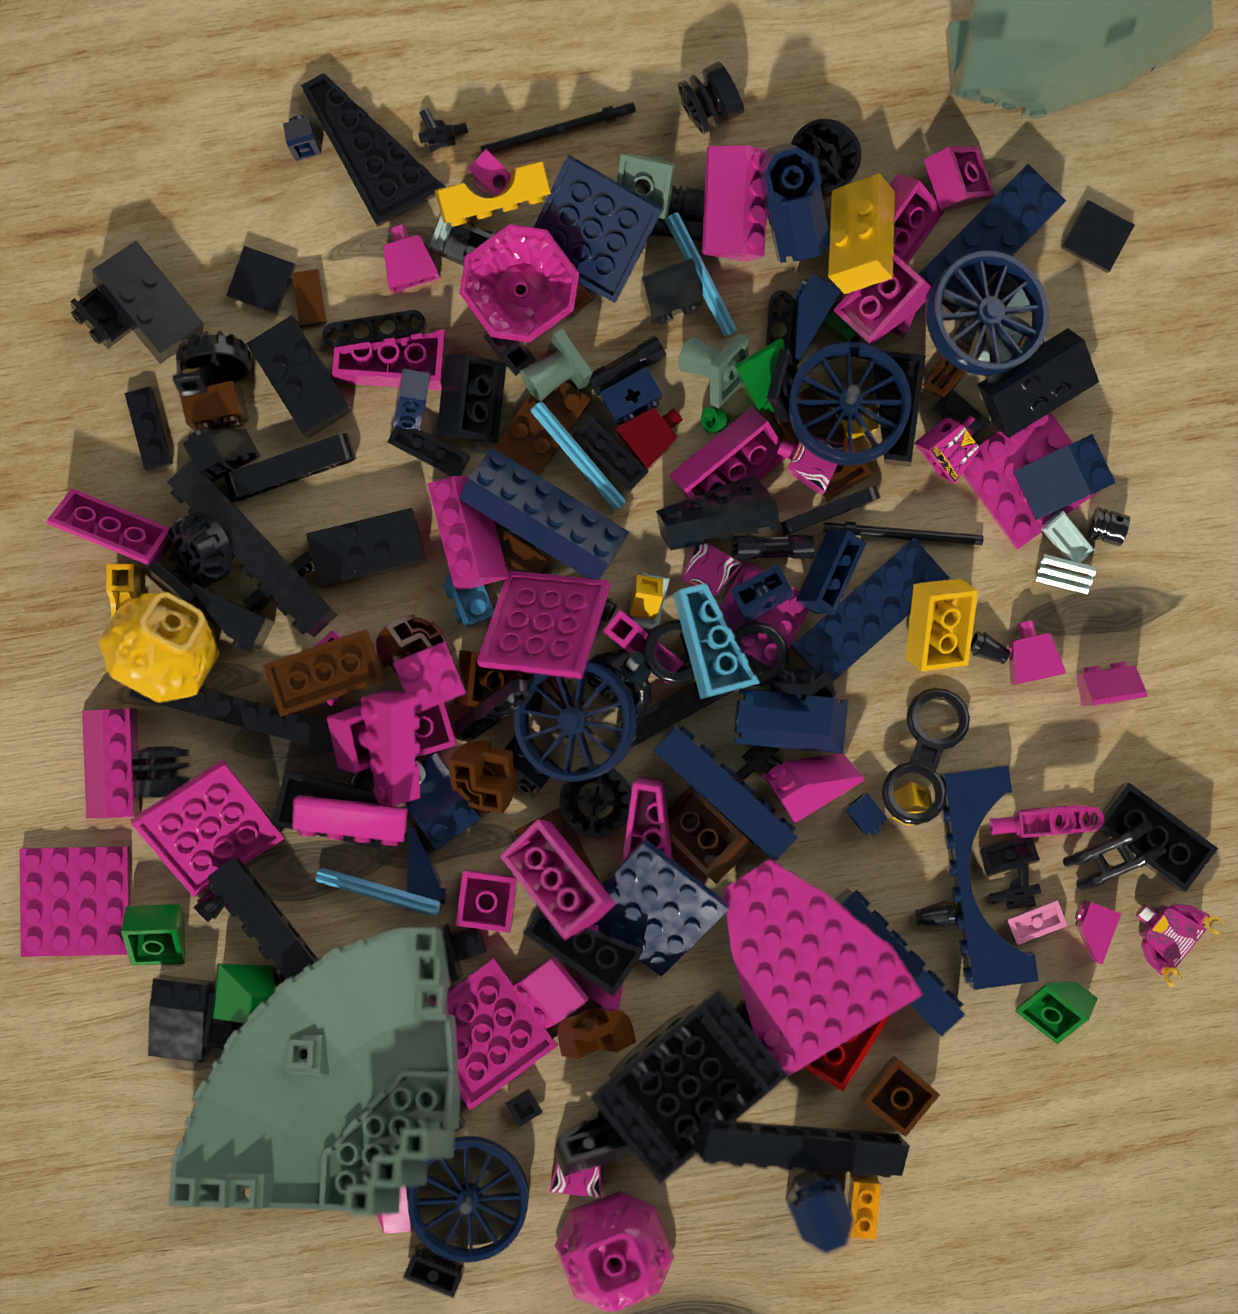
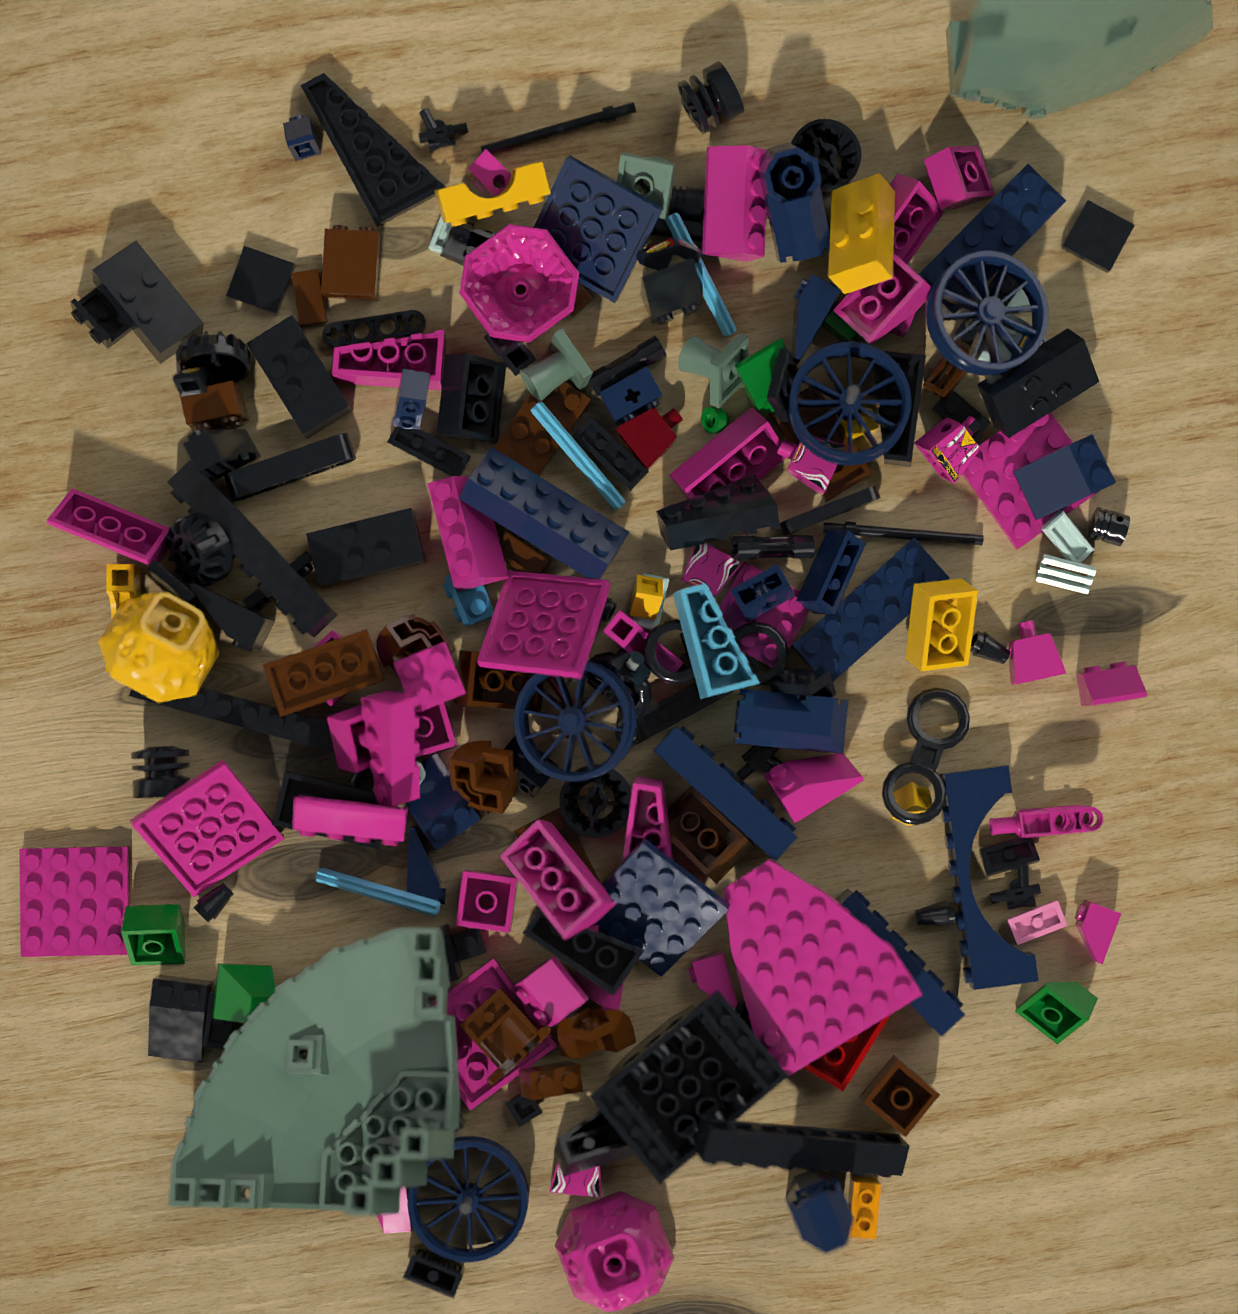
dark pink slope [82,708,141,818] -> none
black plate [124,386,173,471] -> none
black brick [207,854,319,981] -> none
dark pink torso [383,225,440,293] -> none
black beam [454,680,532,741] -> none
black beam [765,290,793,351] -> none
dark blue brick [843,792,888,836] -> none
black piece [1063,820,1166,890] -> none
black brick [1091,782,1218,892] -> none
dark pink torso [1135,903,1225,987] -> none
none -> reddish brown brick [321,225,381,301]
none -> reddish brown piece [460,987,551,1085]
none -> reddish brown brick [518,1061,583,1100]
none -> black slope [636,236,702,271]
none -> dark pink slope [688,951,738,1008]

